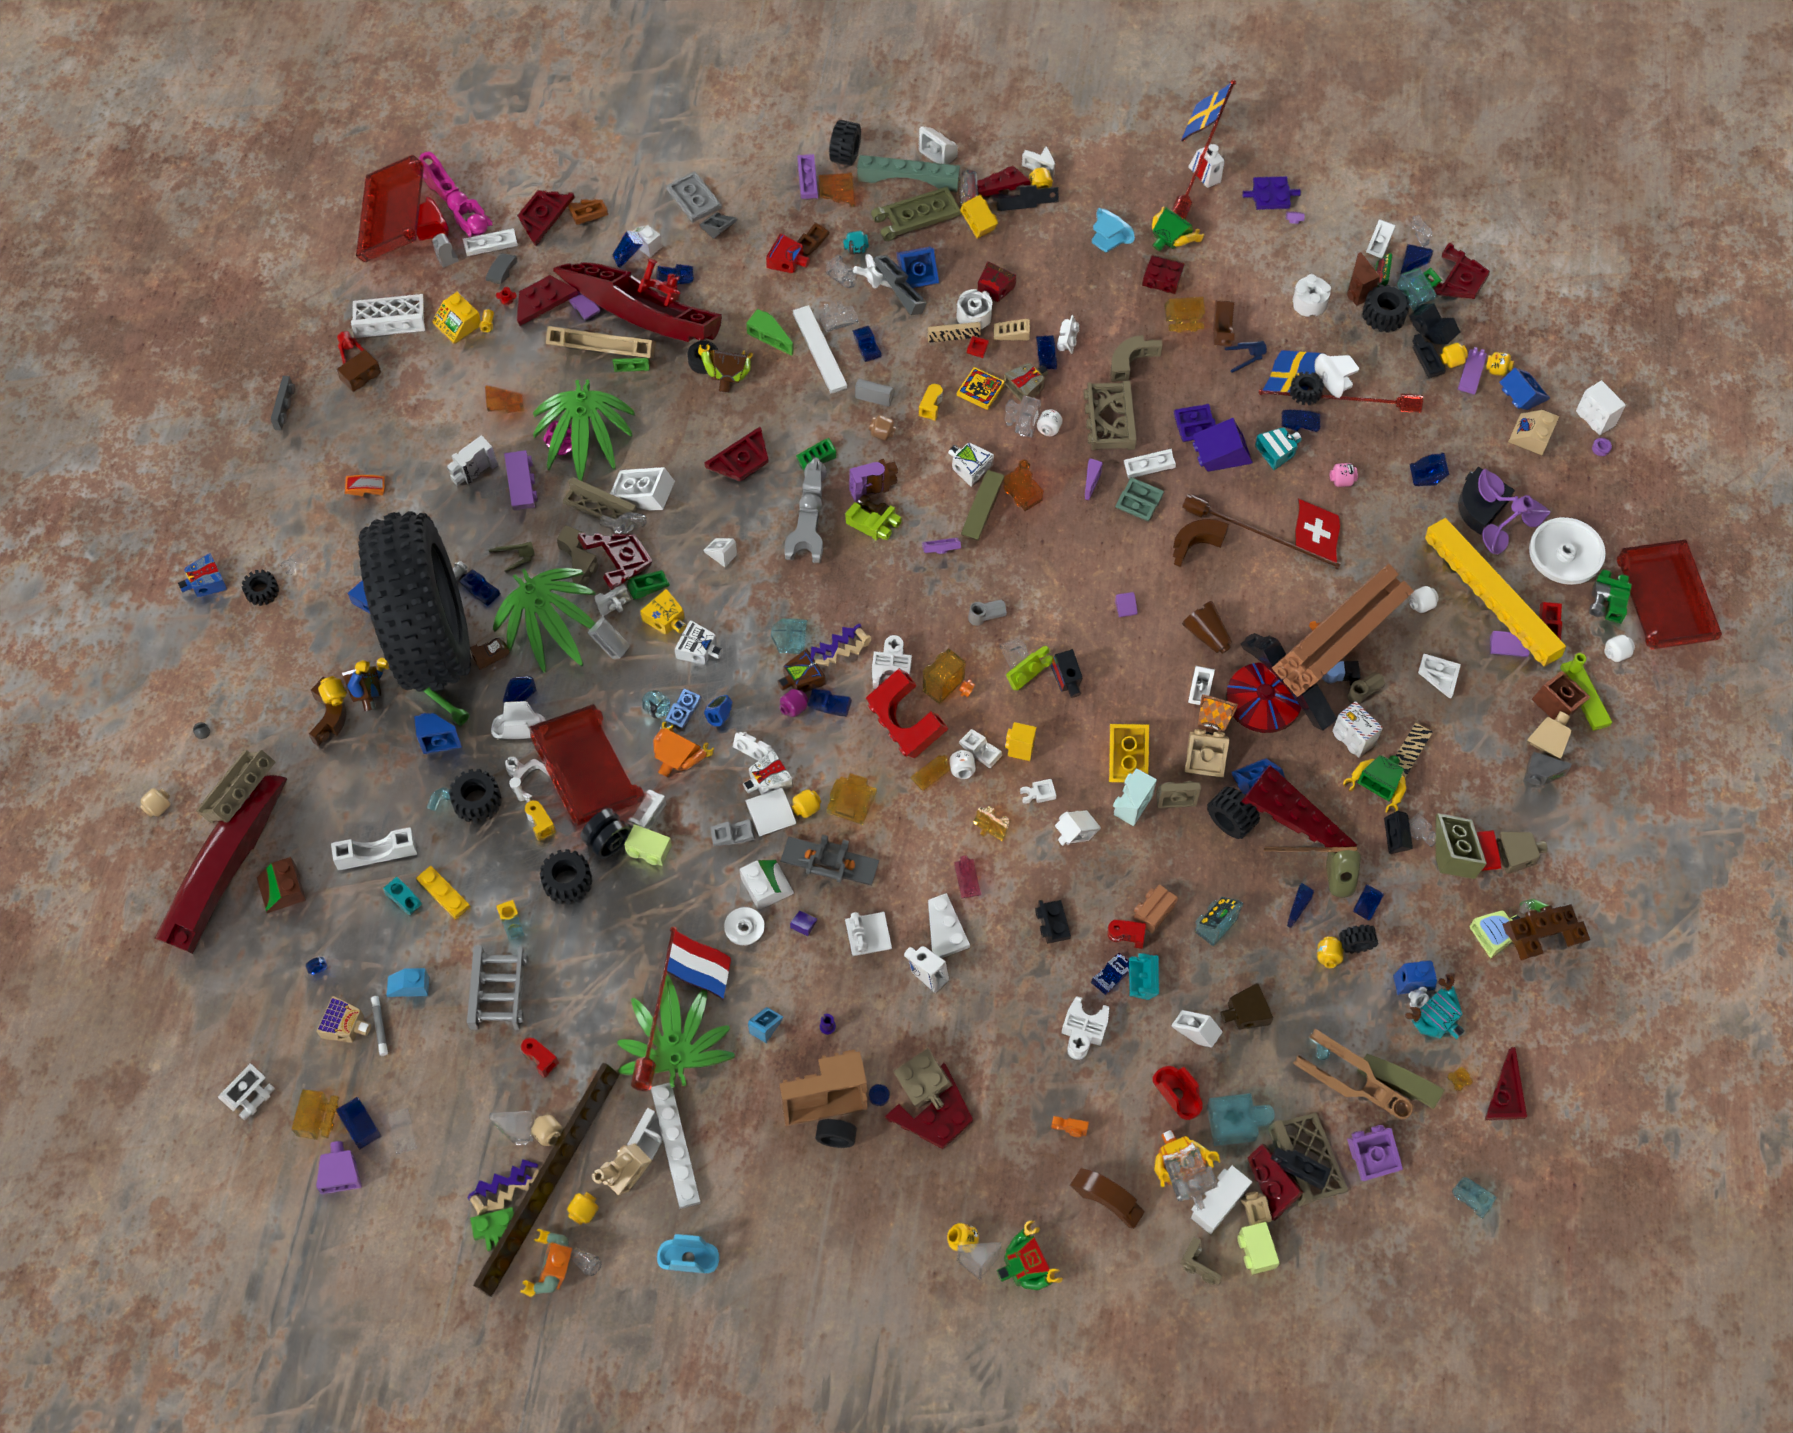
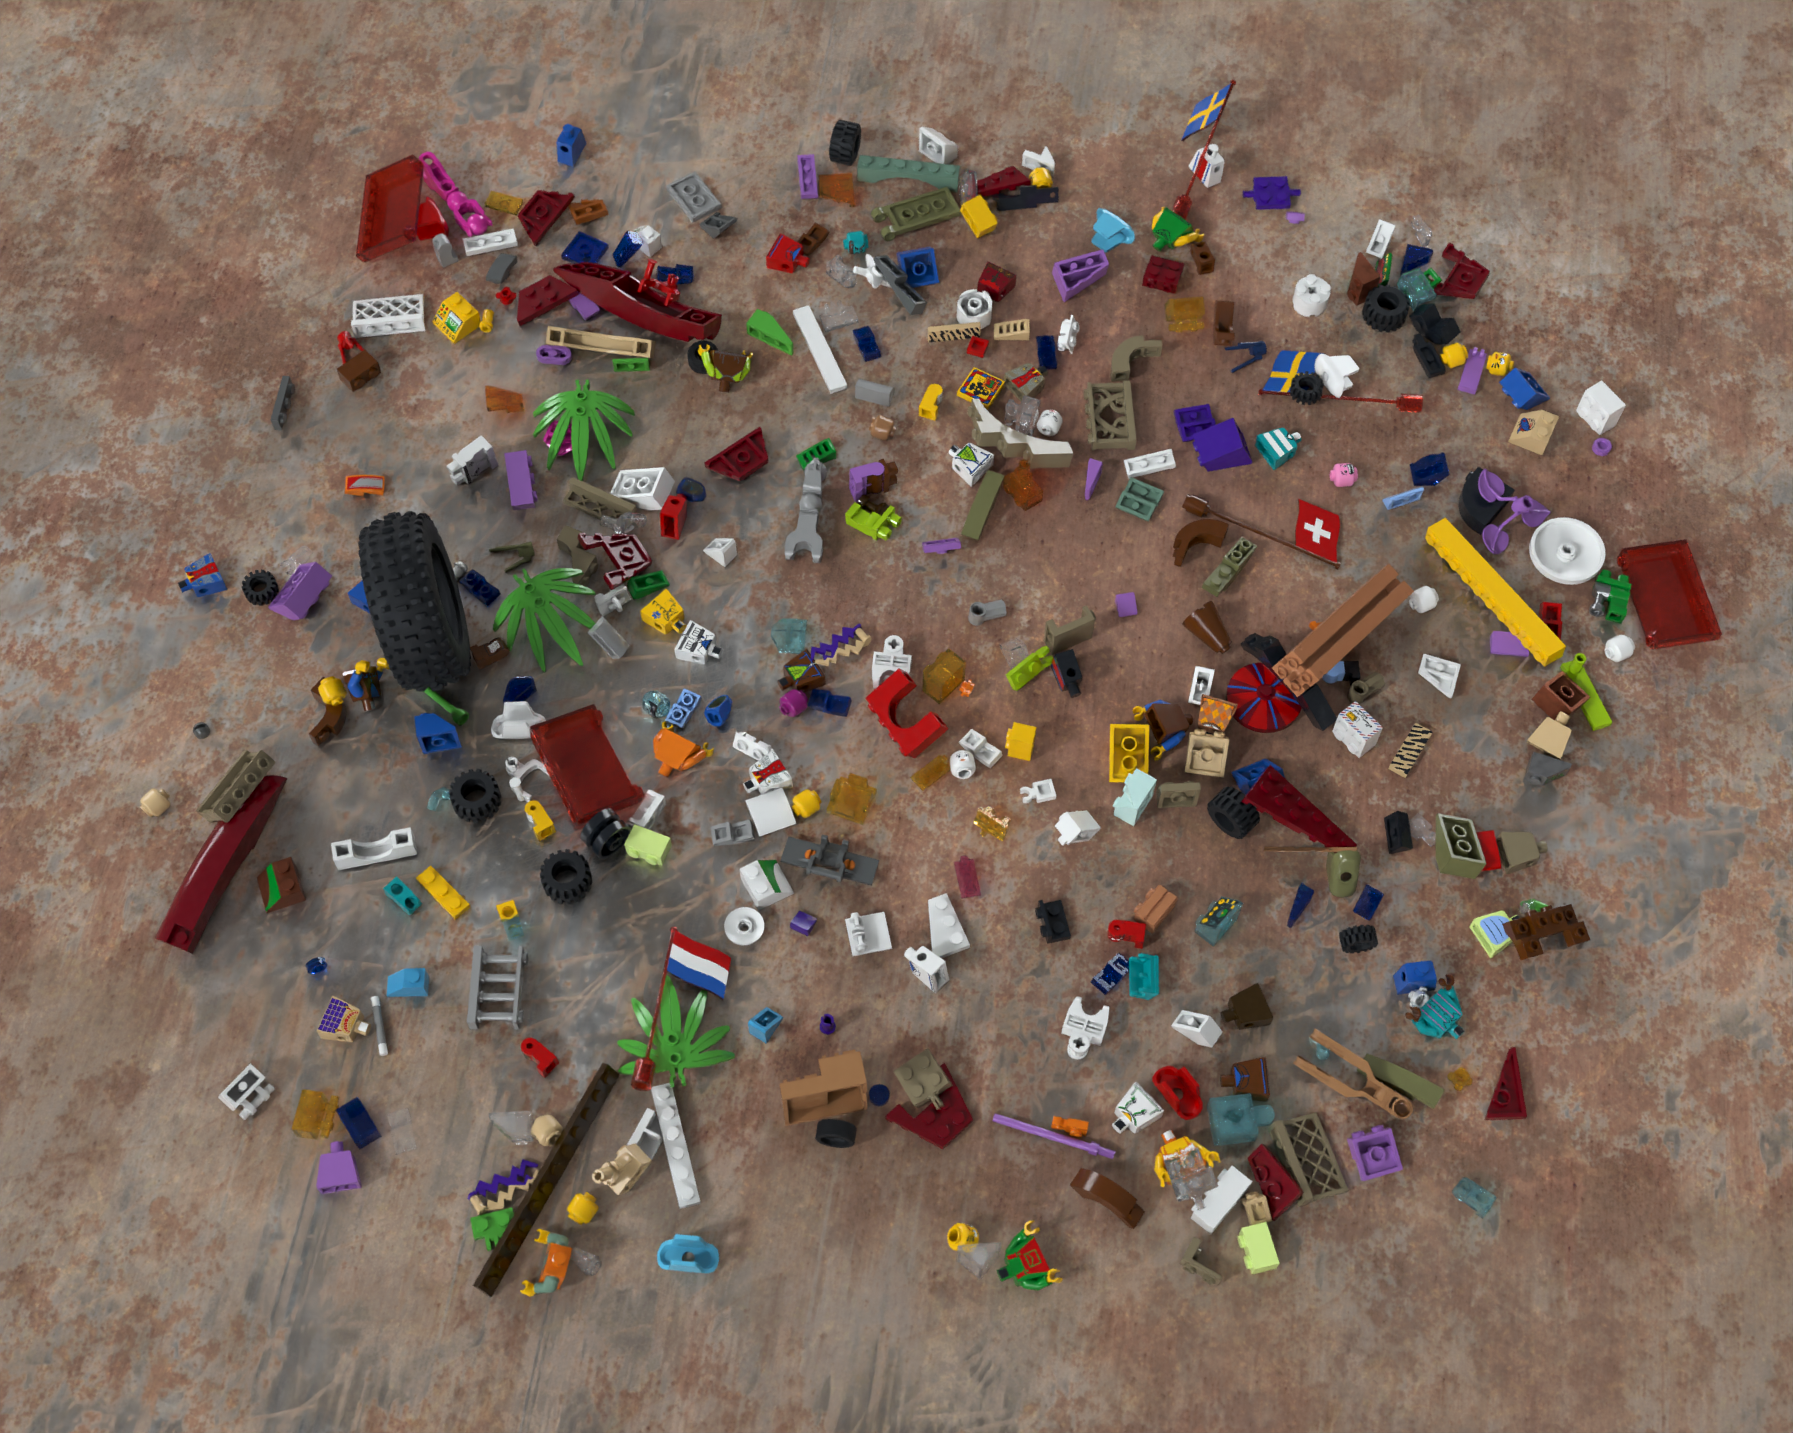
black hinge [1270,1147,1331,1190] -> none
clear blue slope [1282,410,1320,432] -> none
yellow head [1317,937,1344,968] -> none
green torso [1343,755,1406,813] -> none
none -> medium lavender slope [268,562,332,620]
none -> clear yellow plate [485,191,523,216]
none -> medium lavender plate [536,345,572,365]
none -> blue torso [556,124,586,167]
none -> clear blue tile [561,231,609,264]
none -> red torso [660,494,687,540]
none -> rock [676,477,706,502]
none -> dark tan arch [968,399,1073,469]
none -> medium lavender bar [993,1113,1115,1159]
none -> dark tan panel [1043,605,1096,655]
none -> medium lavender wedge [1052,249,1109,302]
none -> white torso [1112,1082,1164,1134]
none -> reddish brown torso [1133,700,1193,760]
none -> reddish brown leg [1190,241,1215,275]
none -> olive slope [1202,537,1257,597]
none -> reddish brown torso [1220,1057,1270,1102]
none -> light blue slope [1383,487,1424,510]

